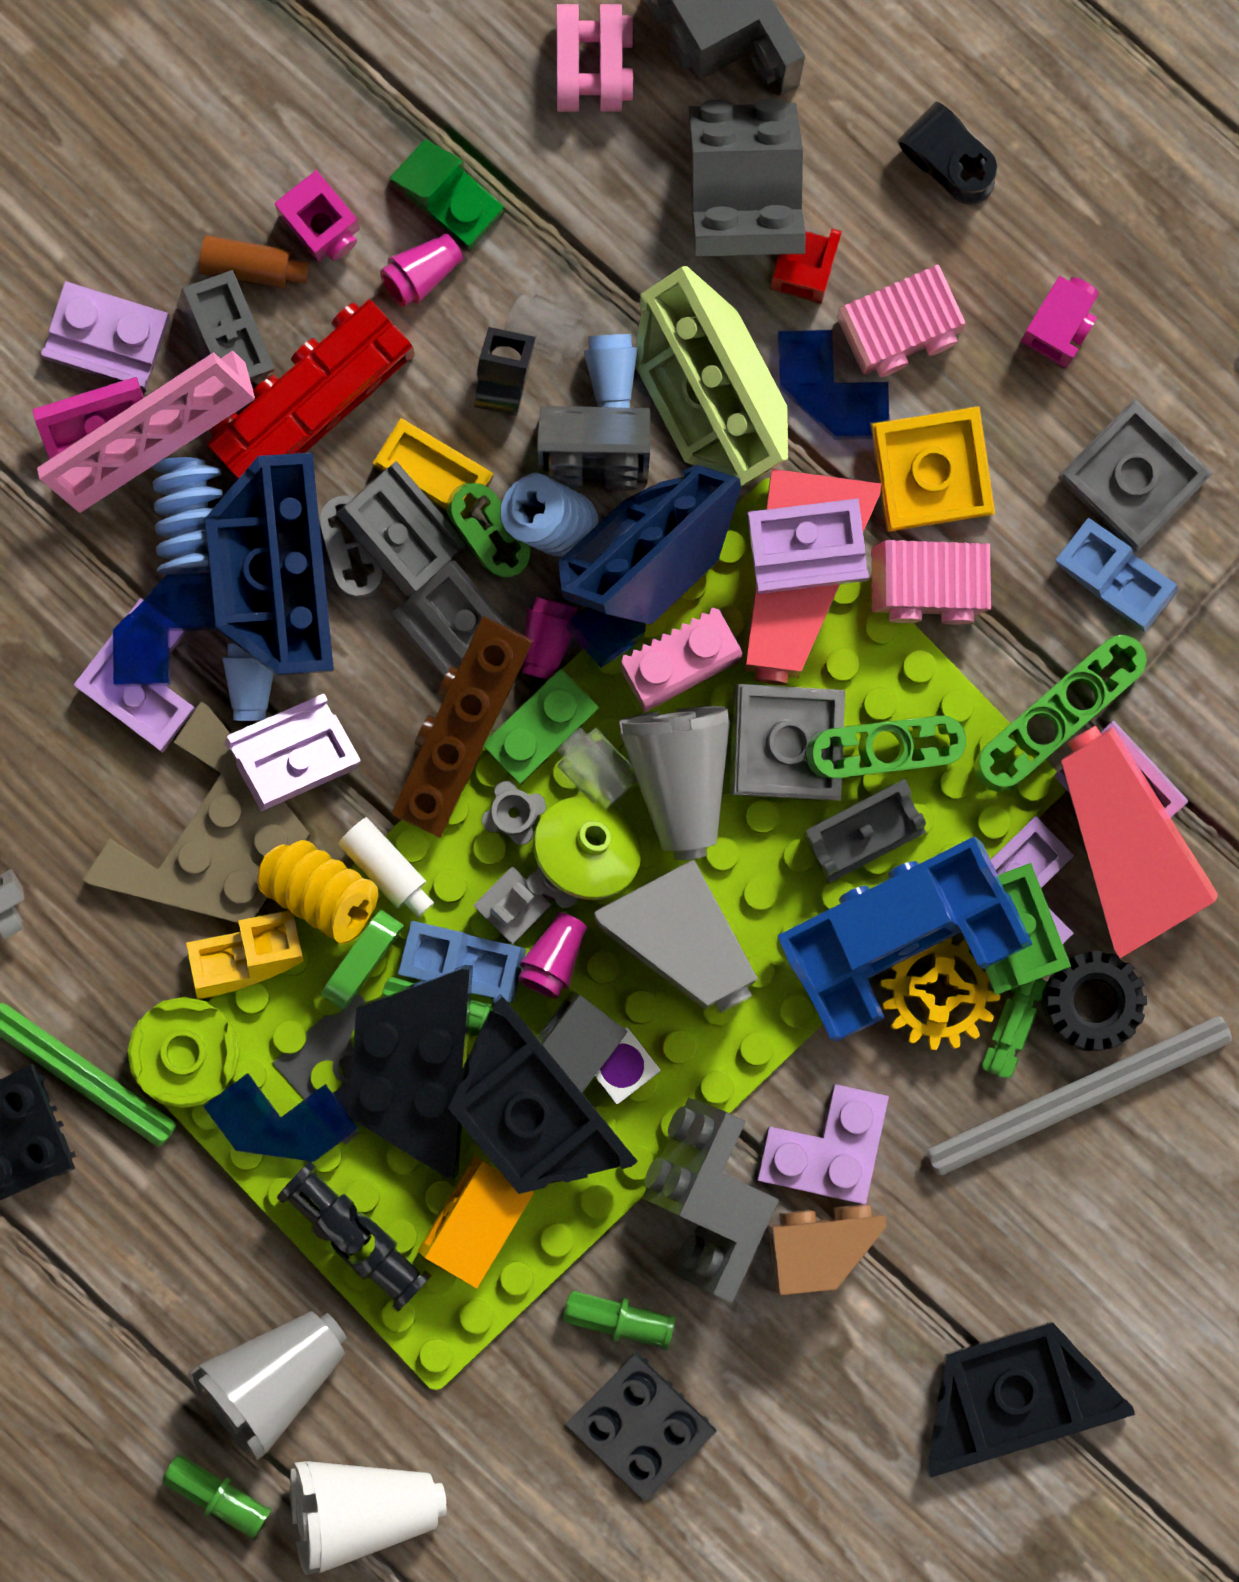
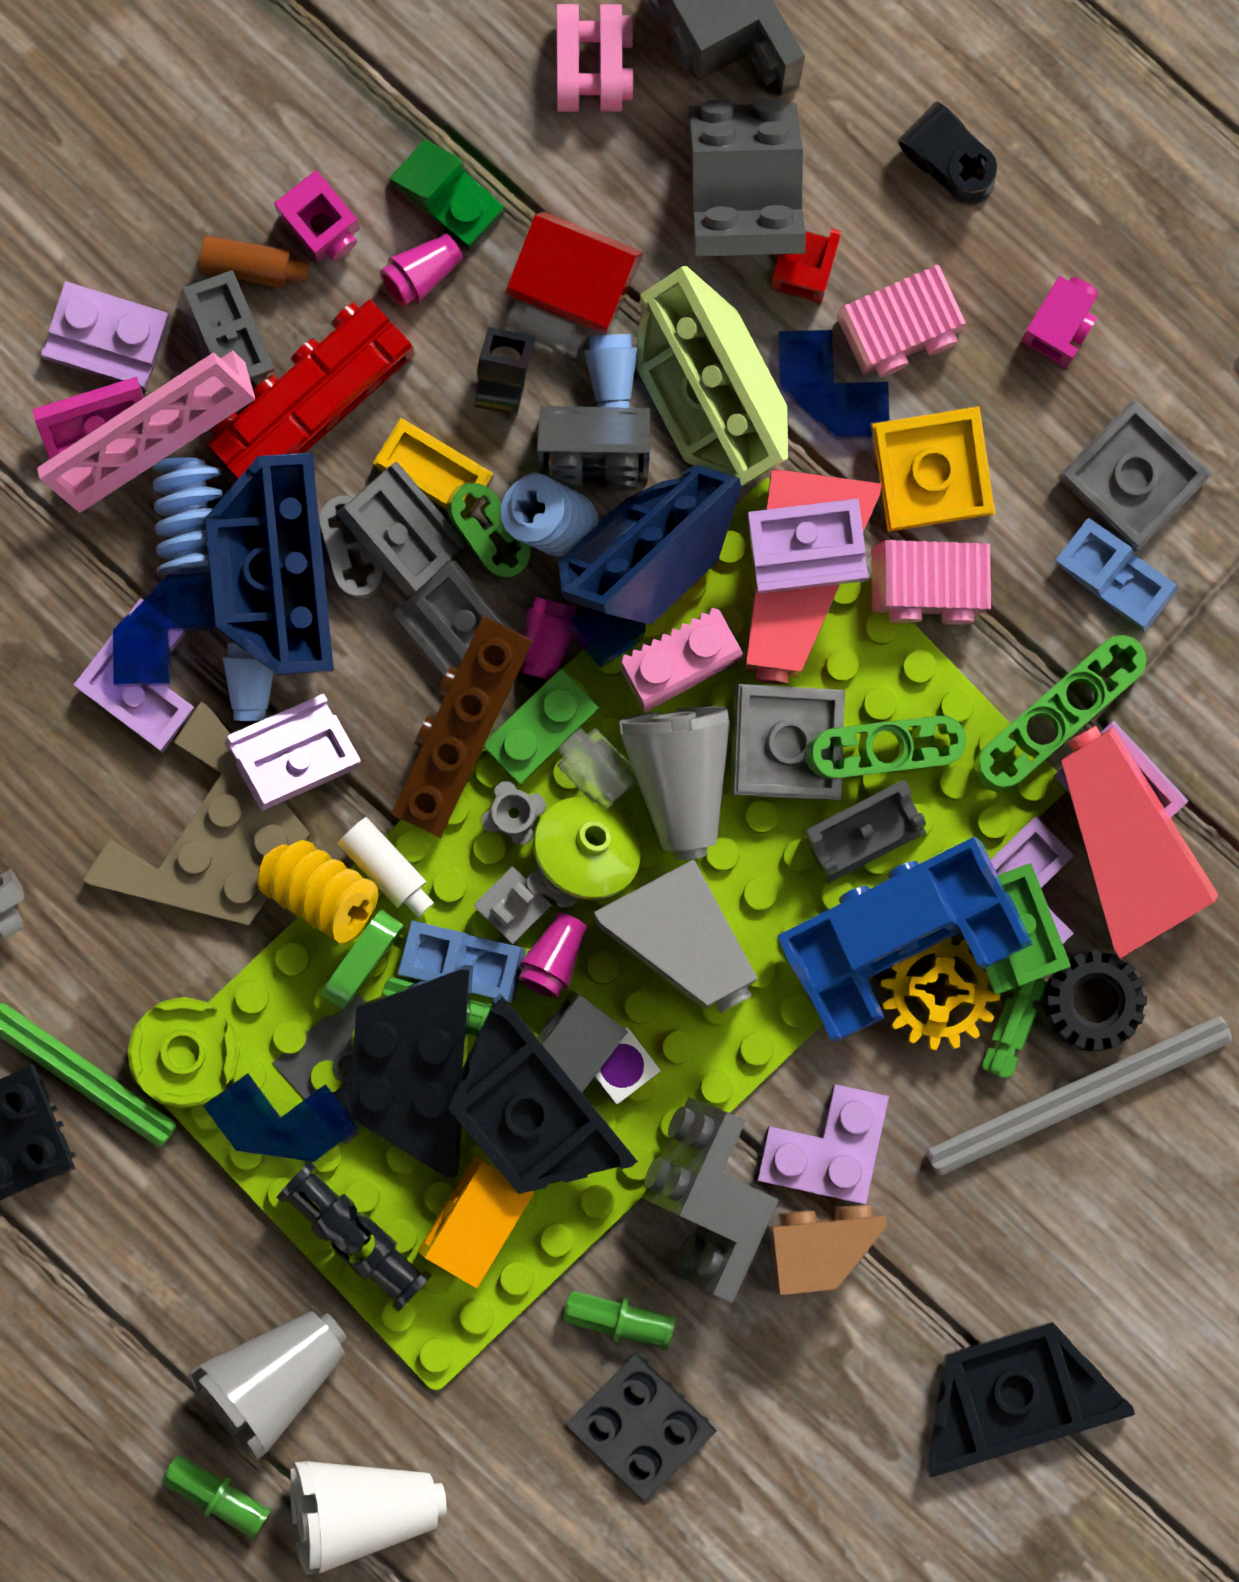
yellow slope [186,910,303,1000] -> none
none -> red slope [505,212,644,335]

